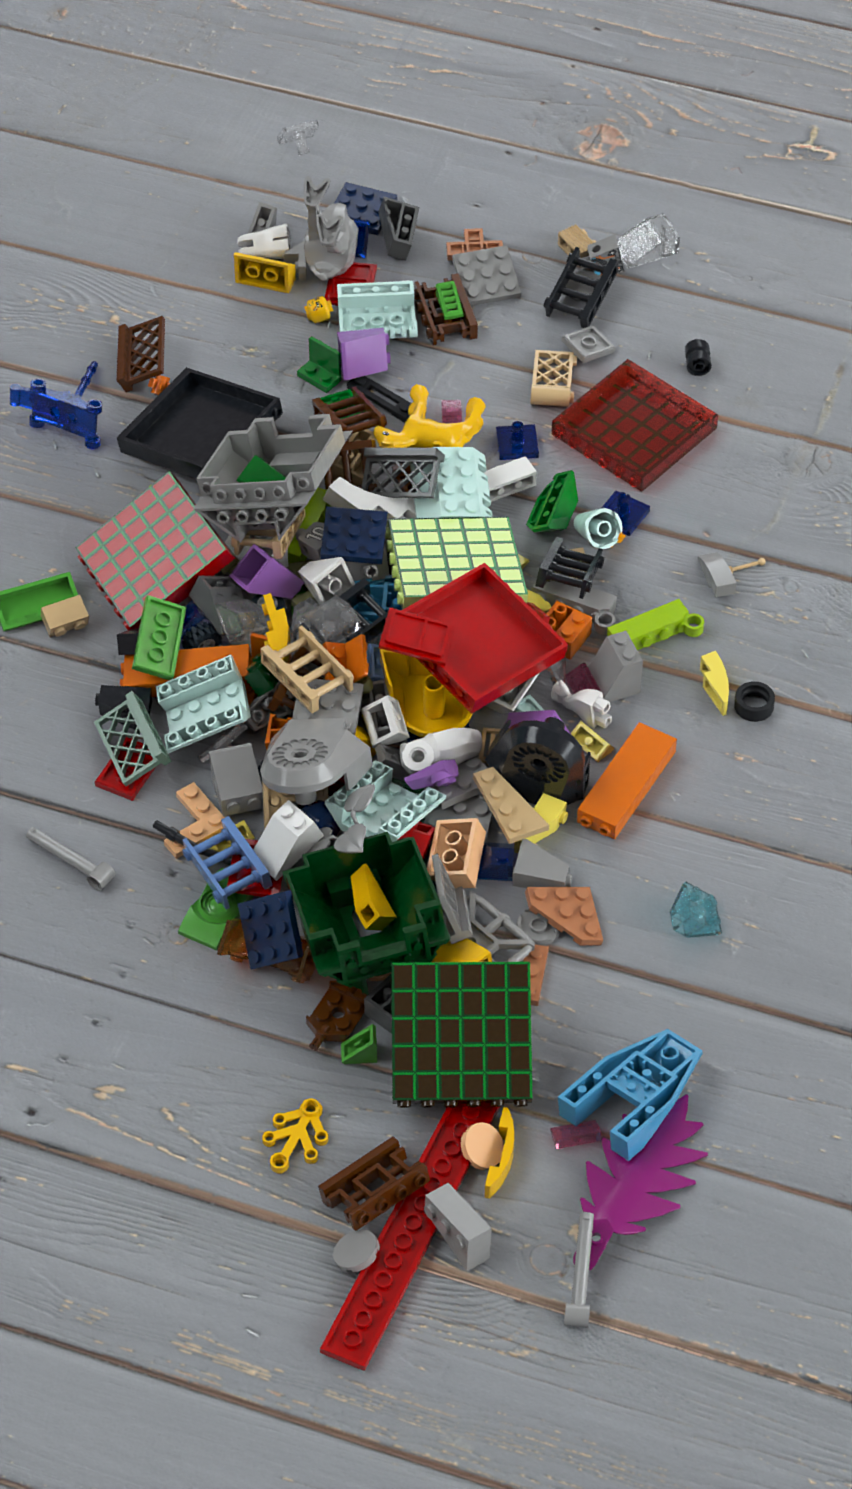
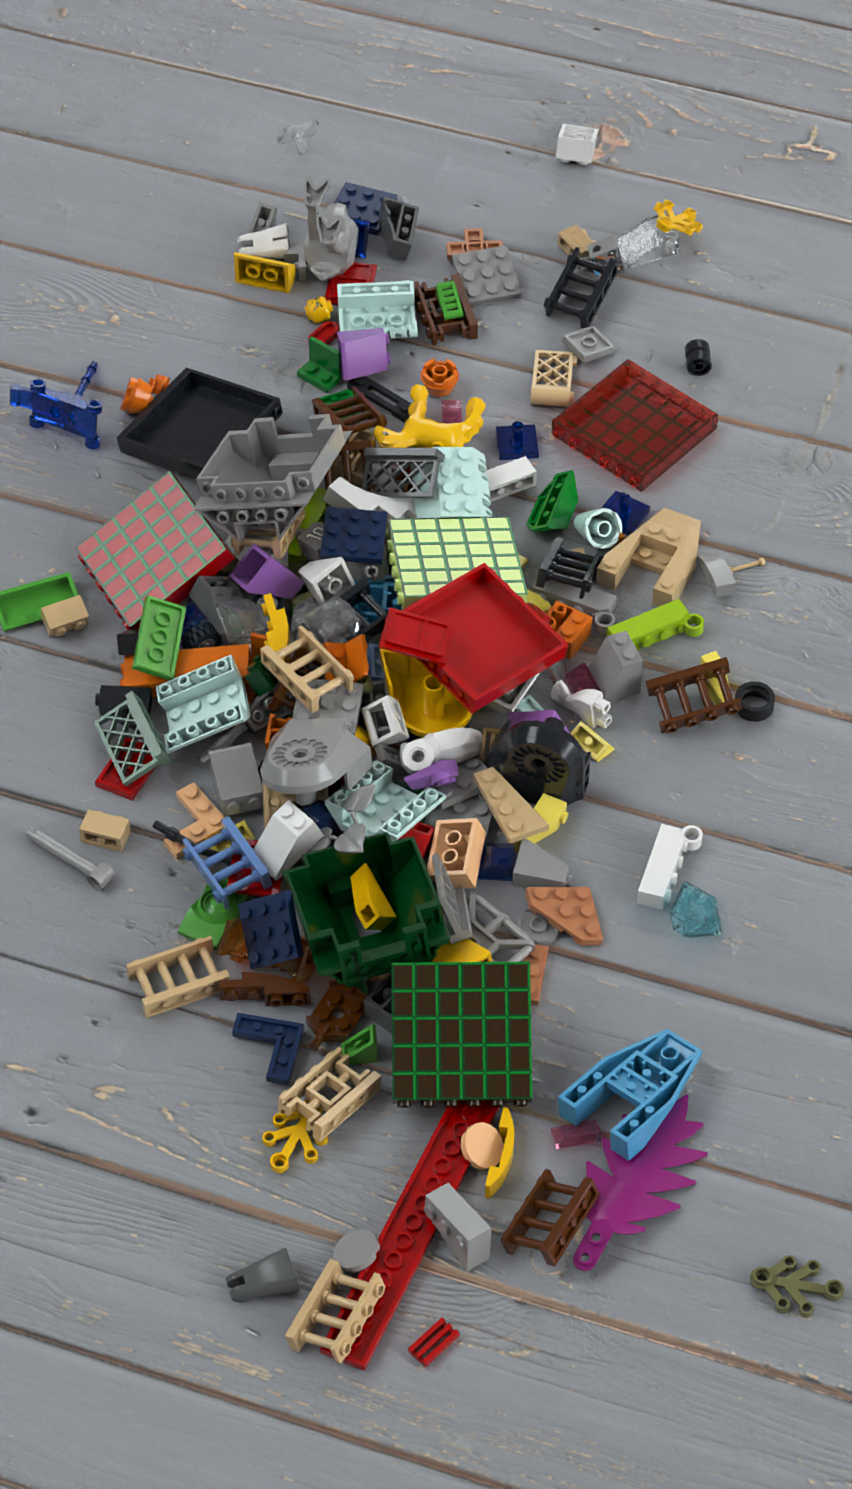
reddish brown fence [116,316,165,393] -> none
green slope [237,455,286,483] -> none
reddish brown fence [318,1136,430,1231] -> none
light grey piece [564,1212,594,1327] -> none
orange brick [577,722,677,839] -> none
none -> tan brick [79,809,131,852]
none -> orange cone [120,377,154,414]
none -> tan fence [126,936,230,1018]
none -> reddish brown slope [219,972,311,1007]
none -> dark grey piece [225,1247,299,1302]
none -> dark blue plate [232,1013,304,1085]
none -> tan fence [278,1047,382,1142]
none -> tan fence [285,1259,385,1364]
none -> red tile [308,321,340,345]
none -> red tile [408,1317,459,1367]
none -> orange cone [420,358,459,397]
none -> reddish brown fence [501,1169,600,1267]
none -> white slope [555,124,599,165]
none -> tan wedge [596,508,701,607]
none -> white hinge [637,824,703,910]
none -> reddish brown fence [645,657,742,733]
none -> yellow plant [653,199,703,236]
none -> olive plant [750,1255,844,1318]

